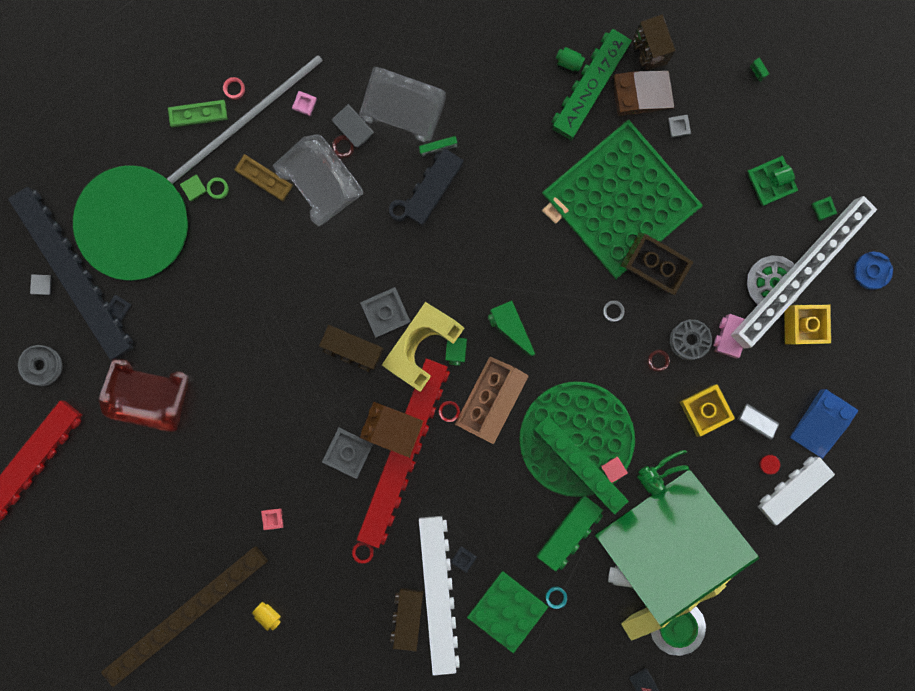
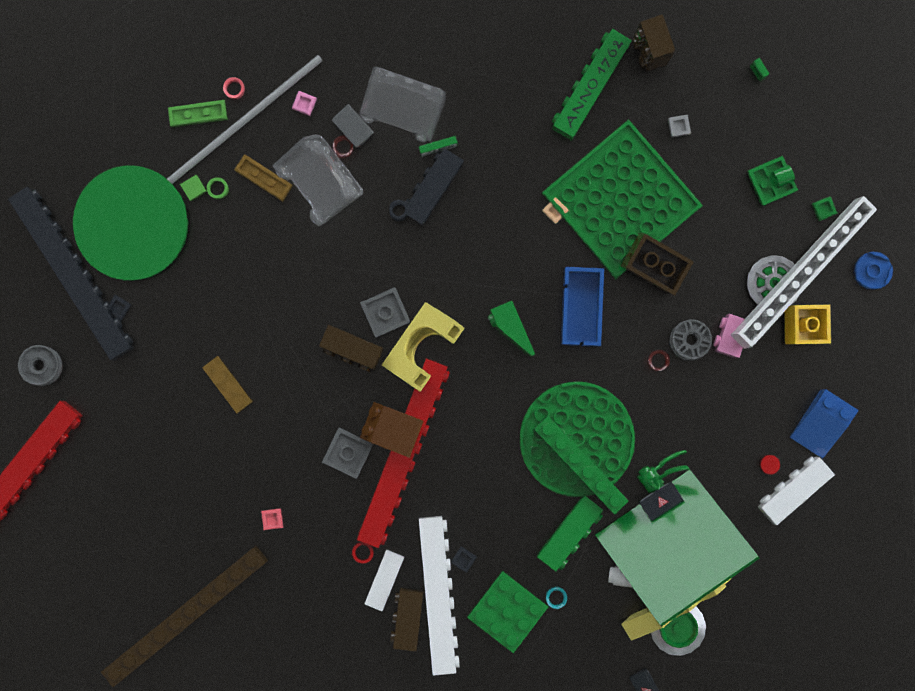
light grey tile [30,275,52,295] -> none
clear red windscreen [99,359,189,431] -> none
yellow brick [252,602,281,631] -> none
red piece [439,401,460,422] -> none
green brick [445,338,467,366] -> none
nougat slope [455,357,528,444] -> none
green brick [556,47,585,72] -> none
coral tile [601,457,627,483] -> none
light grey piece [603,301,624,322] -> none
slope [612,71,674,116] -> none
yellow brick [680,384,735,436] -> none
flat silver slope [737,404,779,440] -> none
none -> pearl gold tile [202,356,253,414]
none -> white tile [365,550,404,611]
none -> blue piece [561,267,604,347]
none -> black slope [639,481,684,522]

